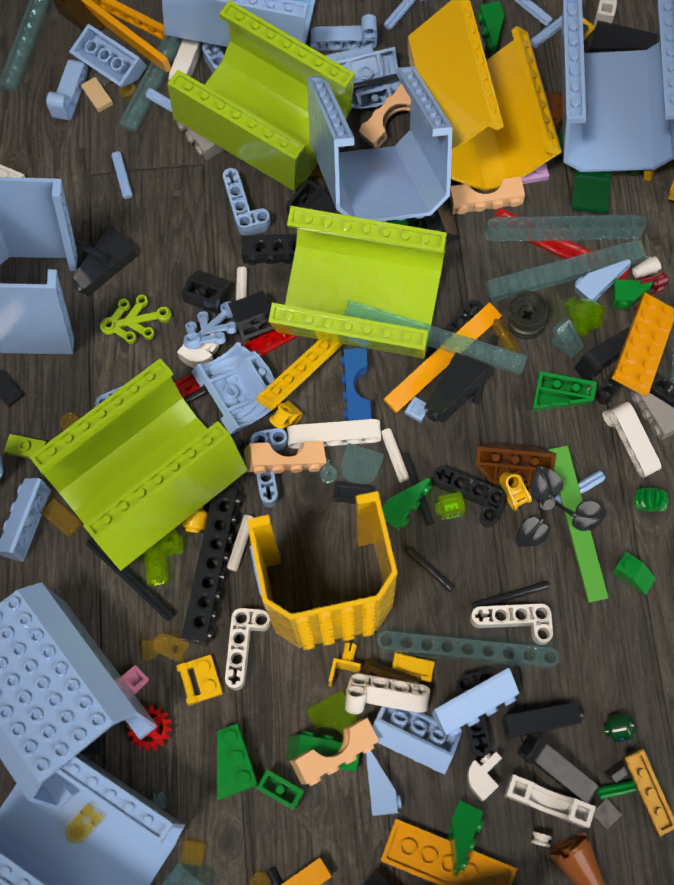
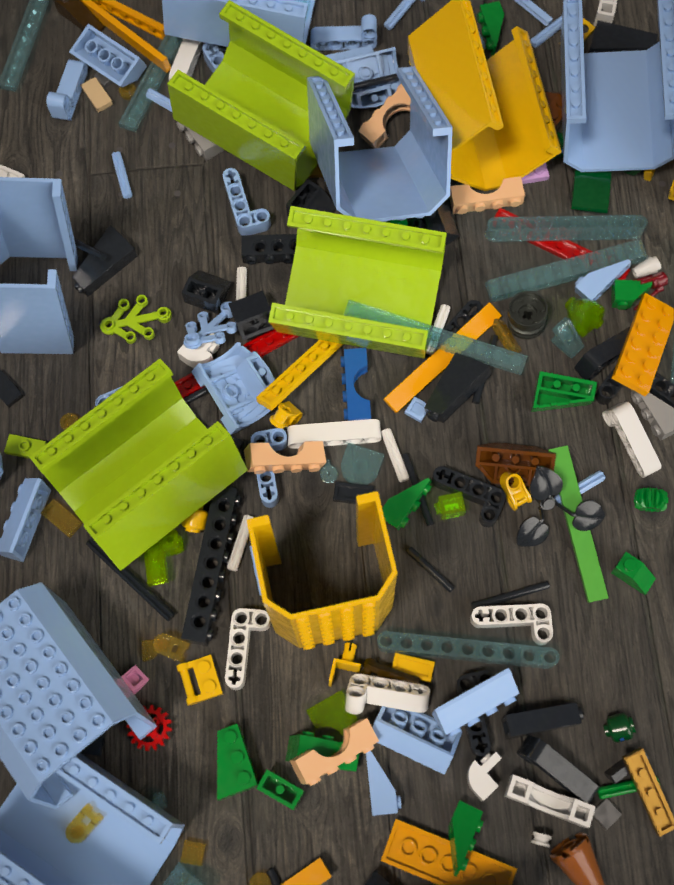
none -> white axle [426,304,450,355]

